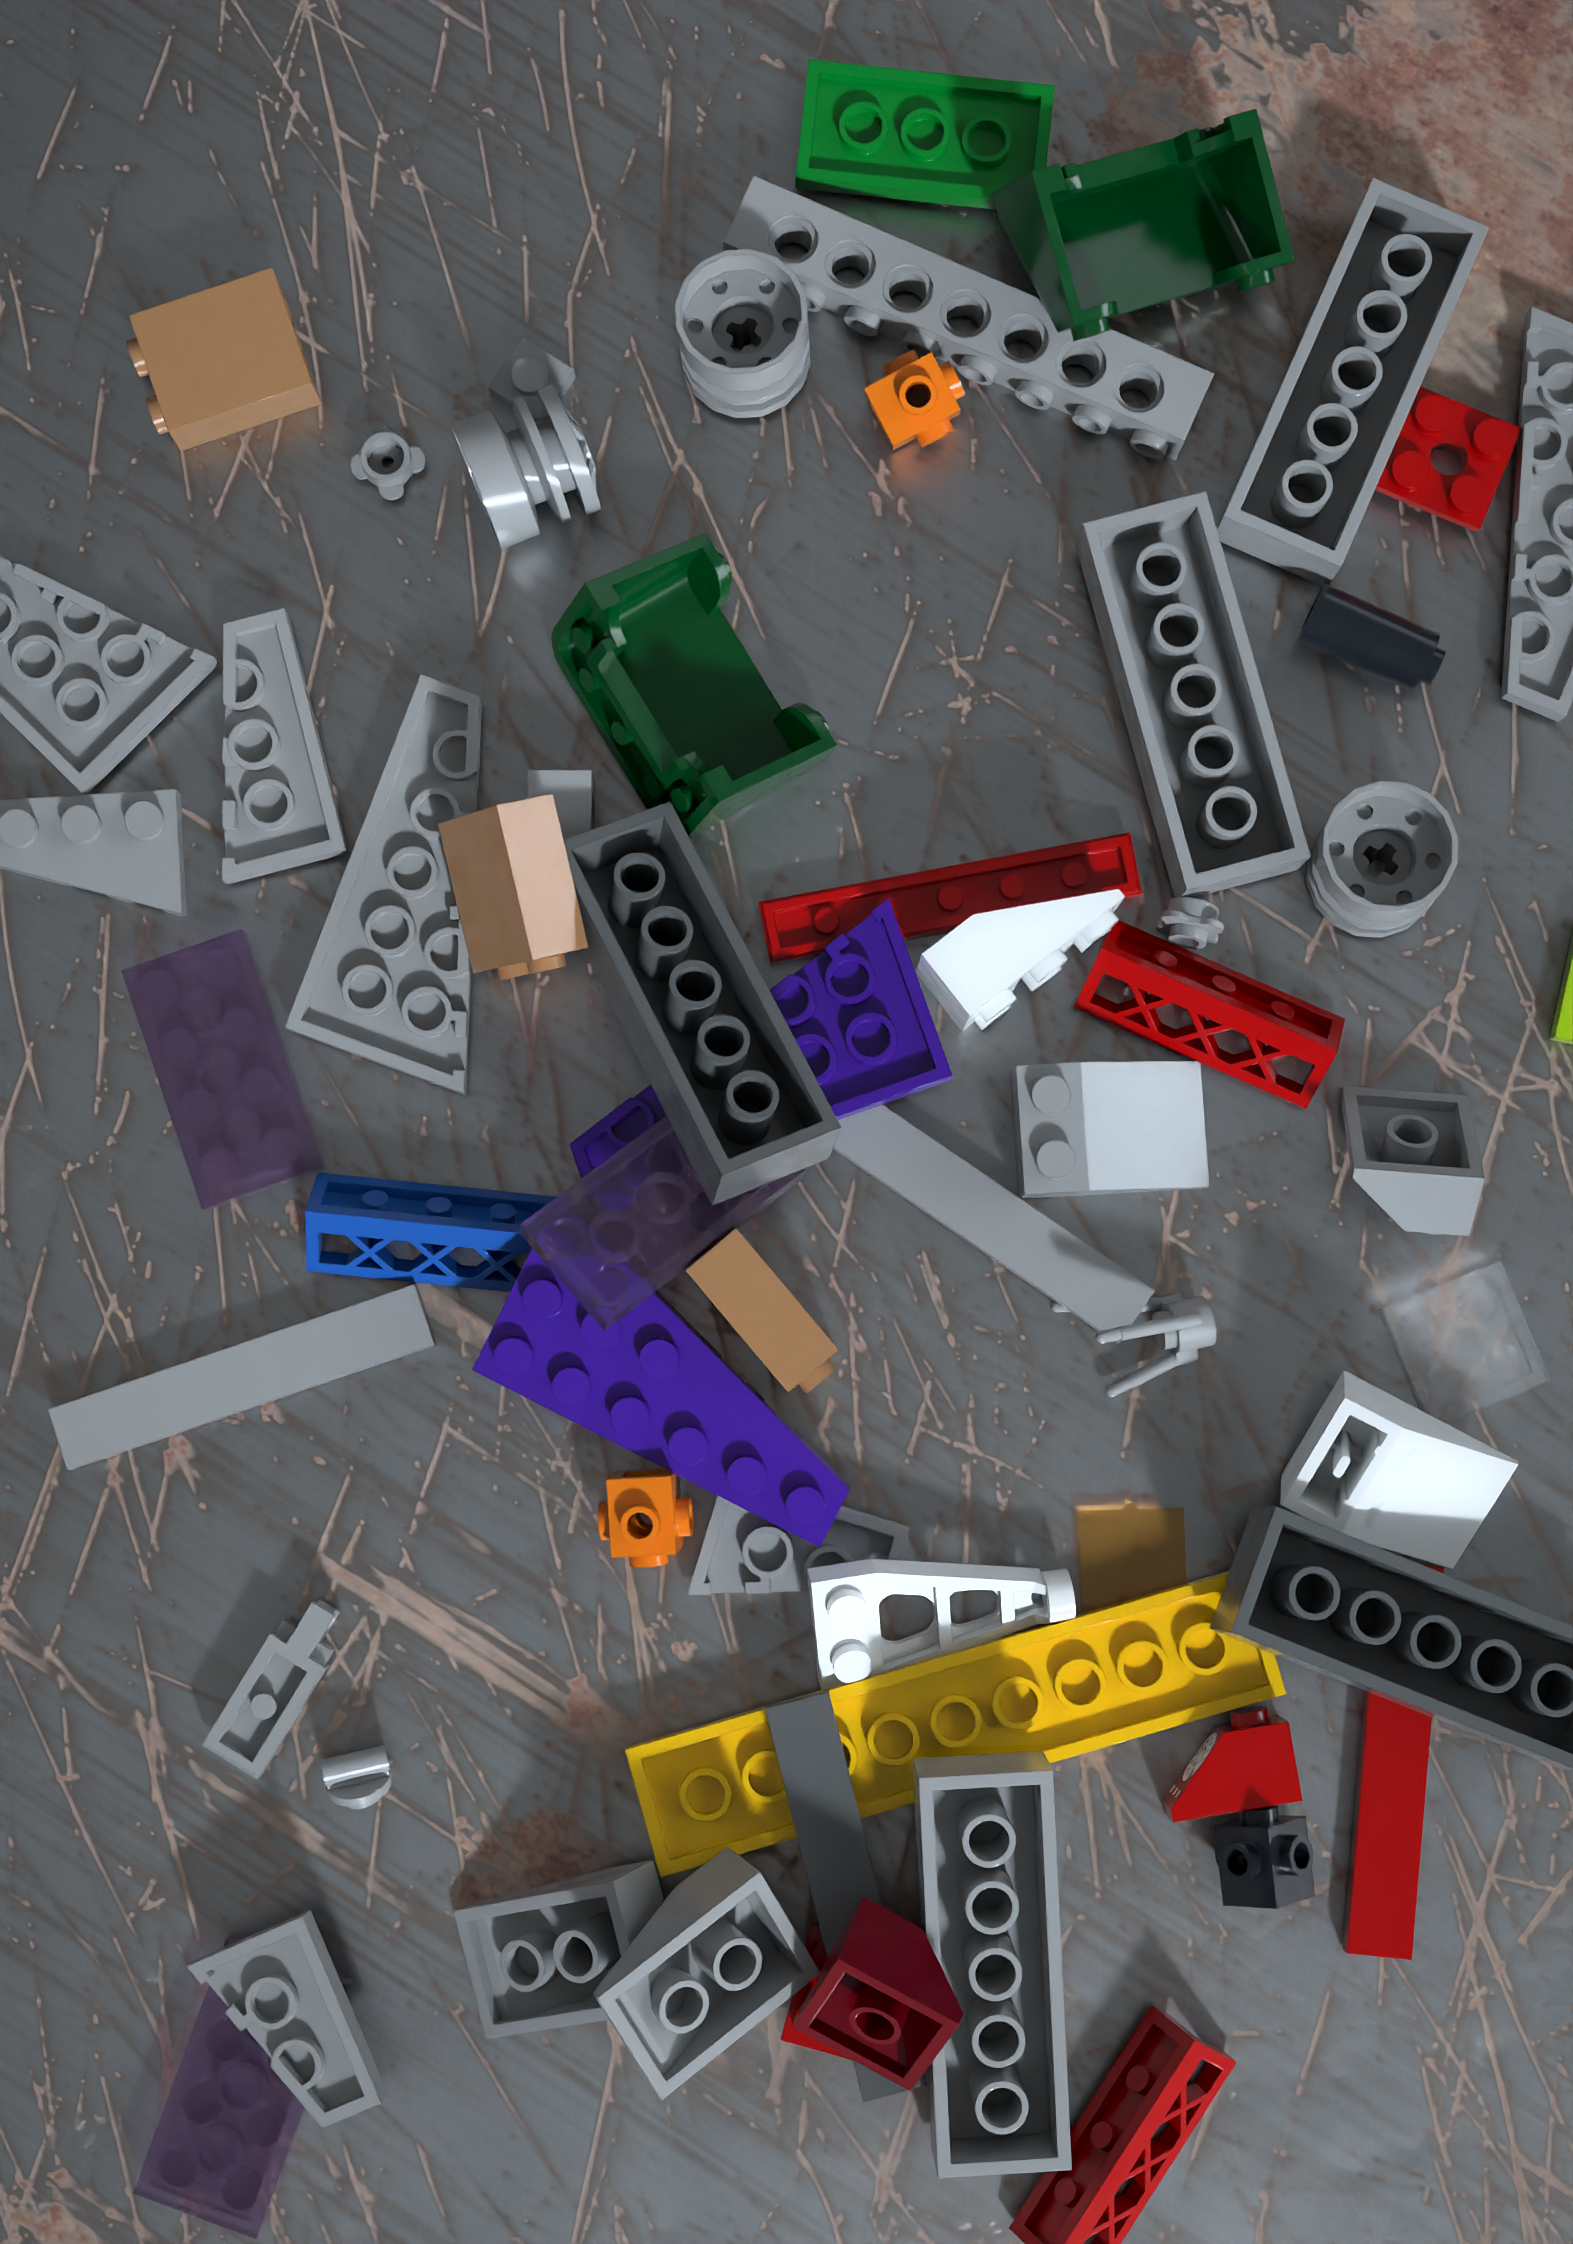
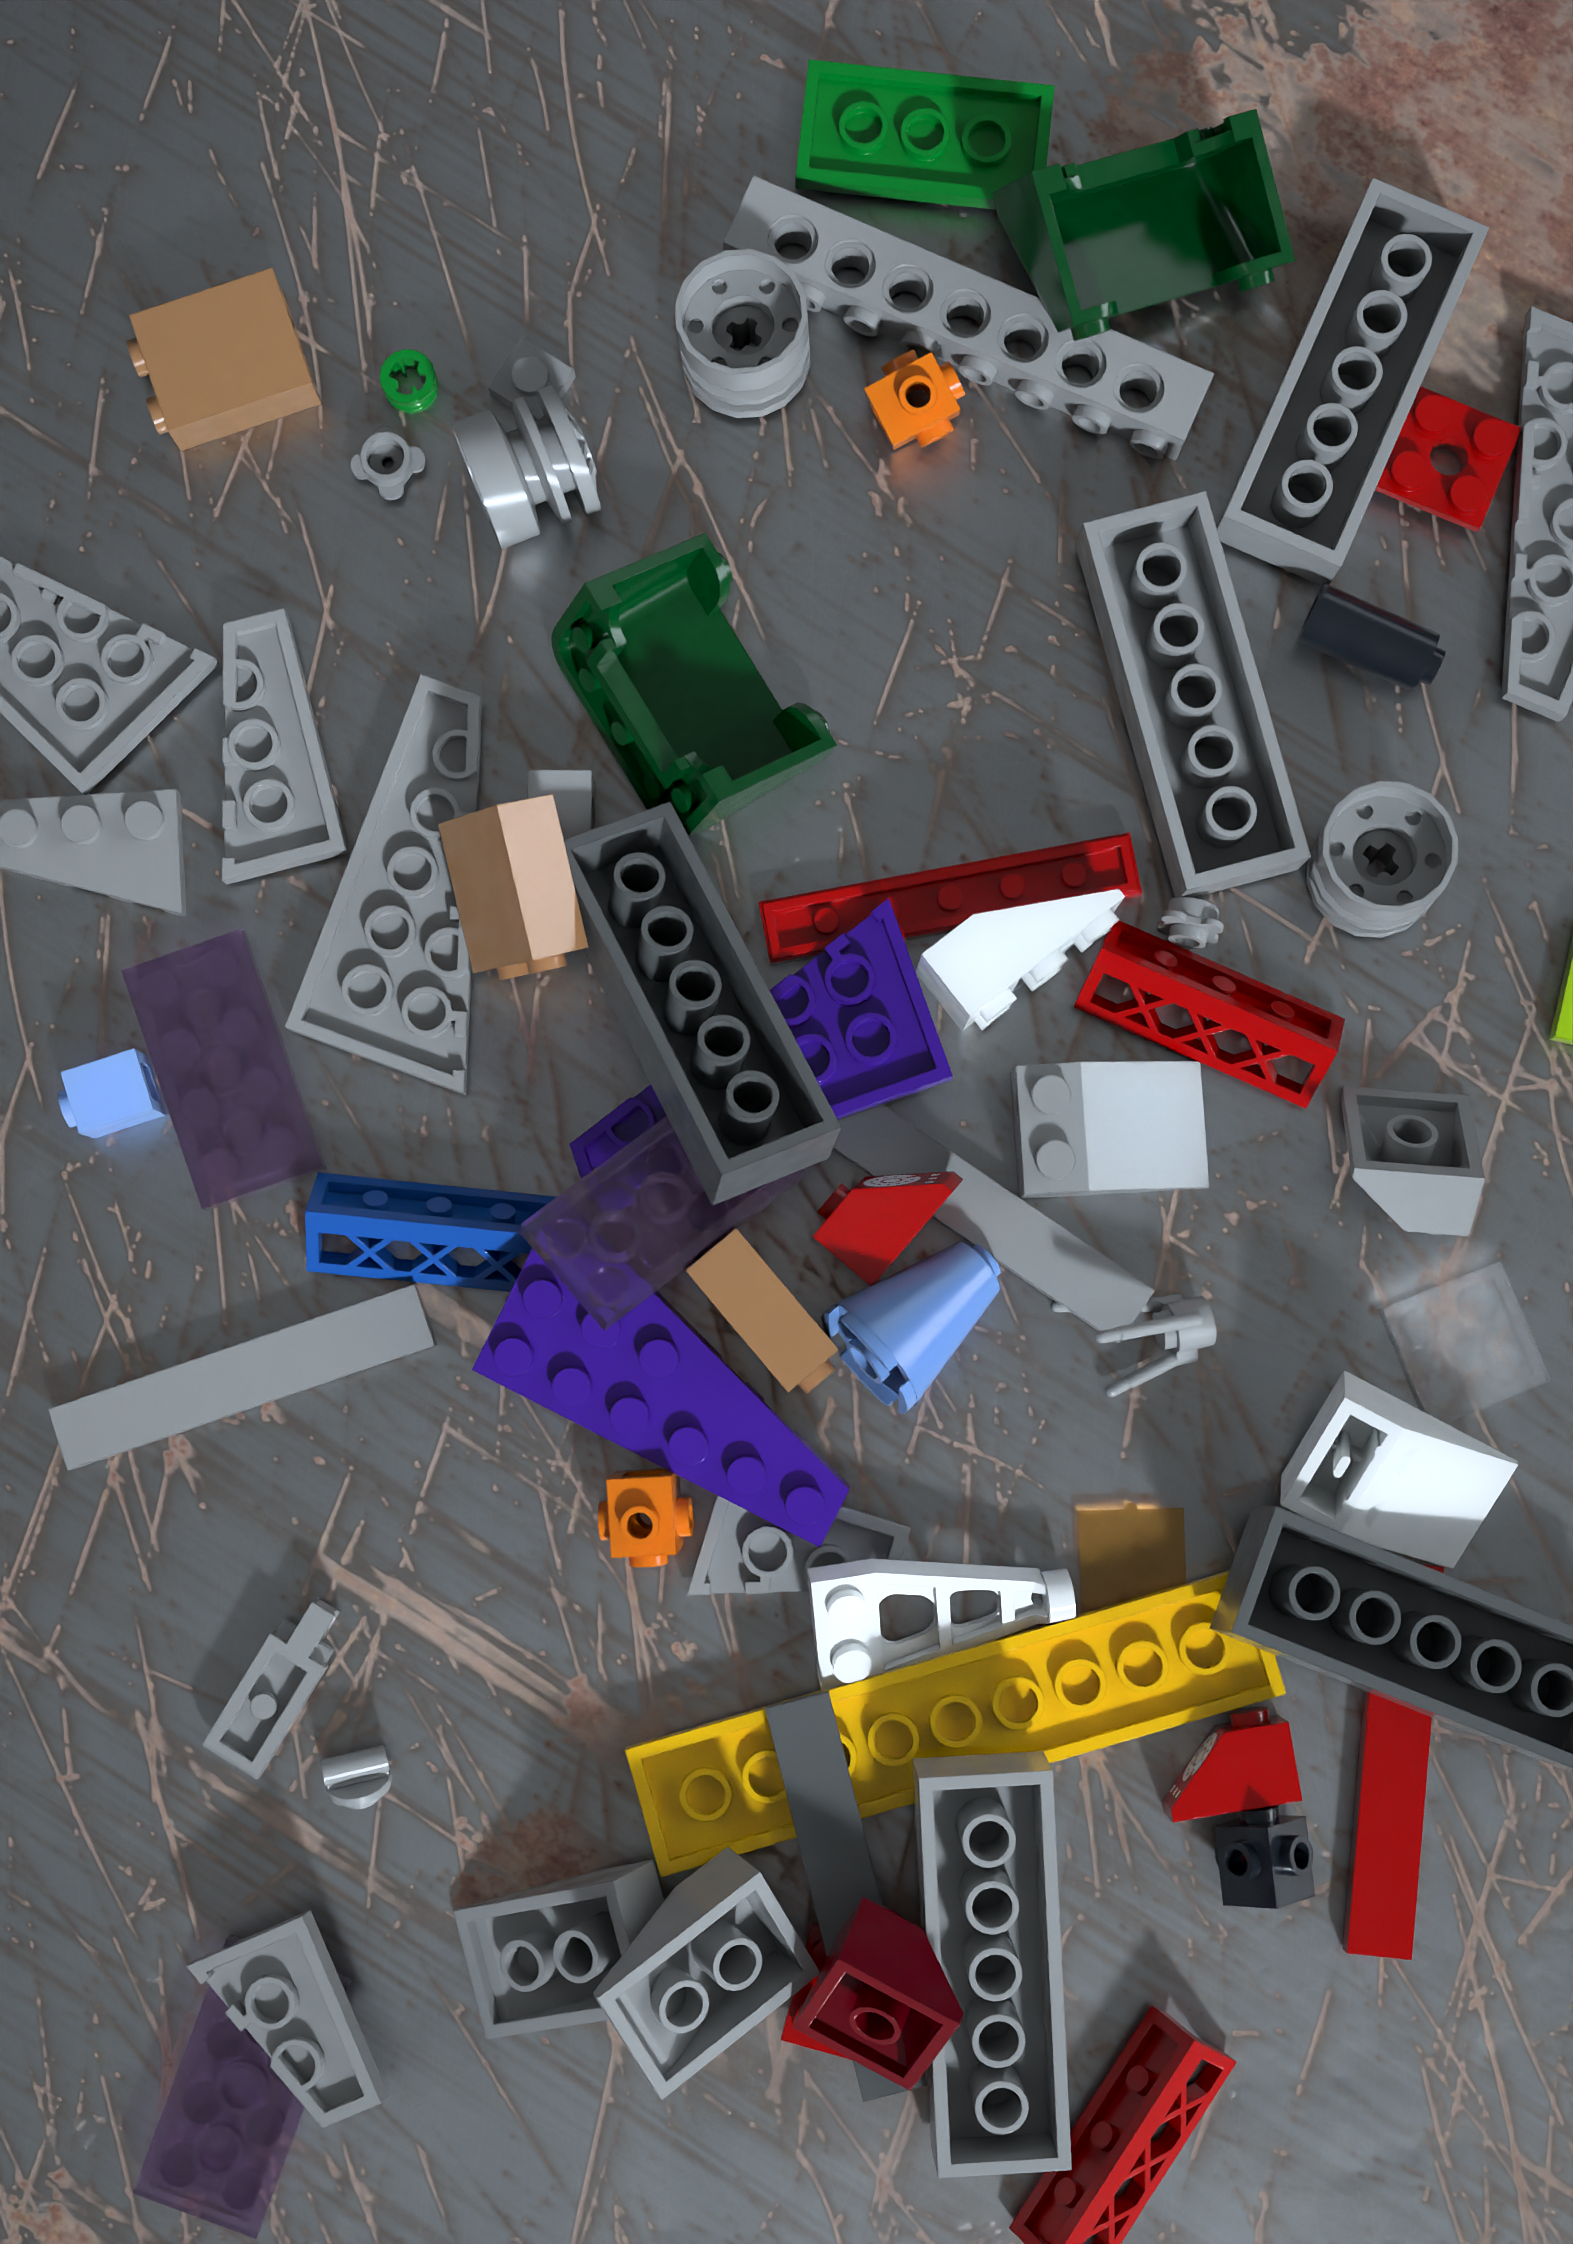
none -> light blue brick [58,1048,166,1138]
none -> green bush [379,349,439,414]
none -> red slope [812,1171,963,1286]
none -> medium blue cone [821,1242,1001,1414]

